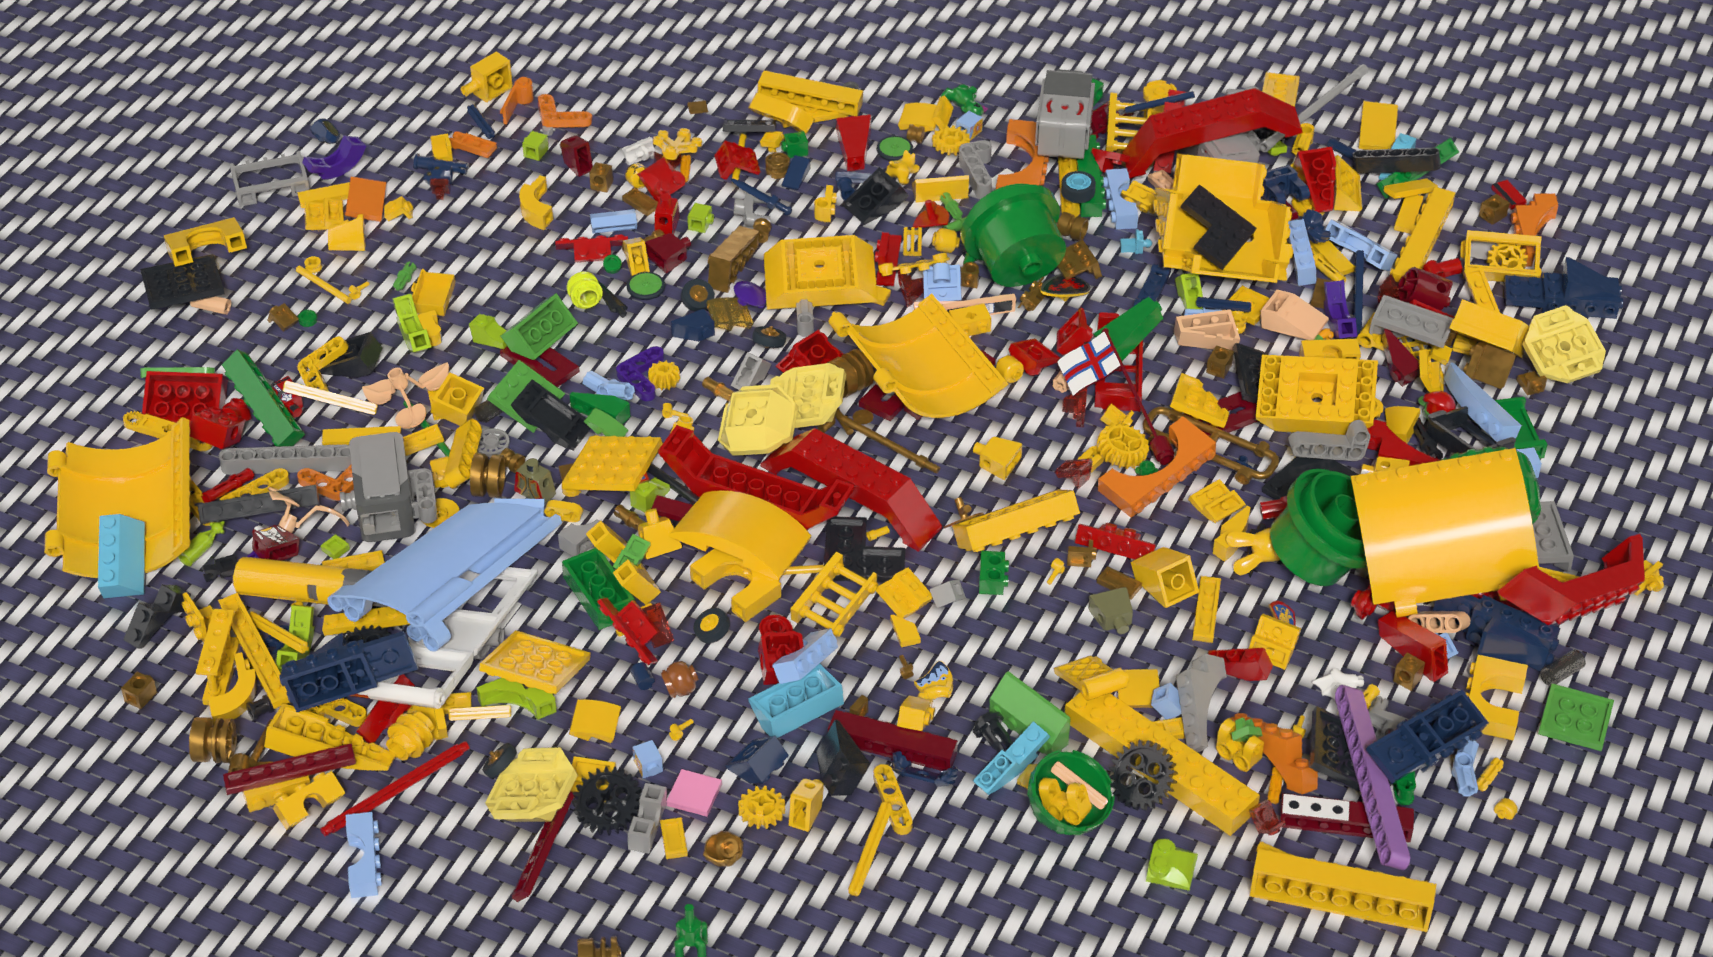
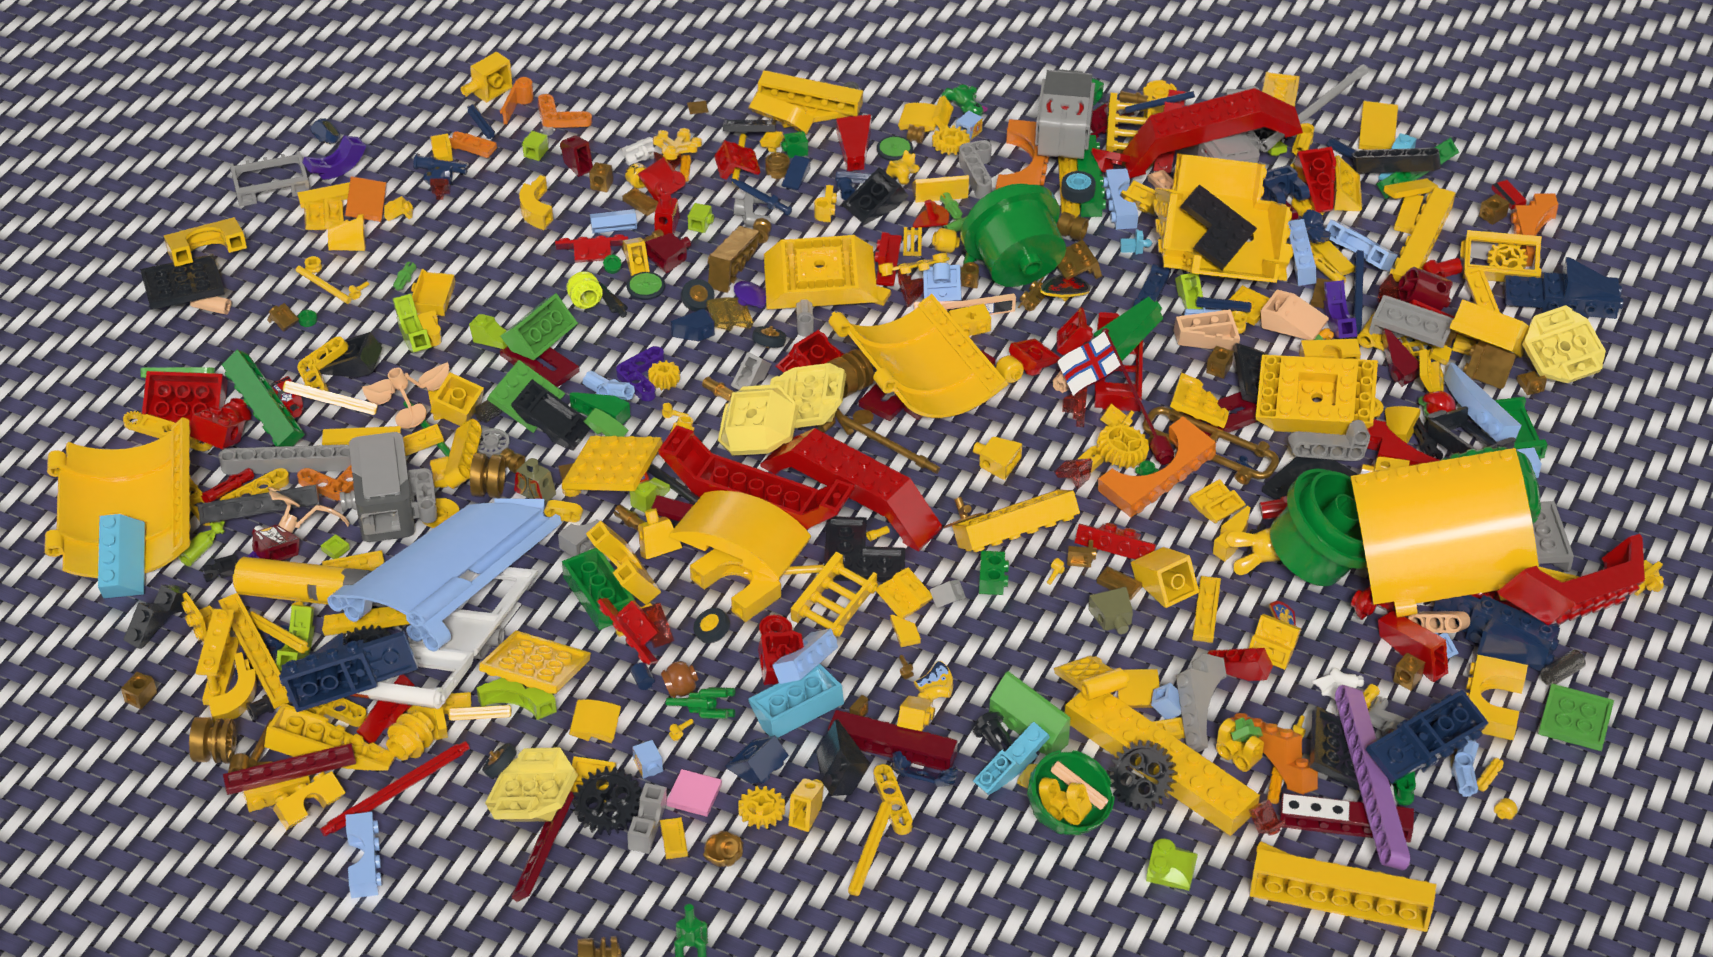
bright green slope [613,534,651,569] -> none
none -> green plant [666,687,735,719]
none -> pearl gold pin [1119,91,1155,104]

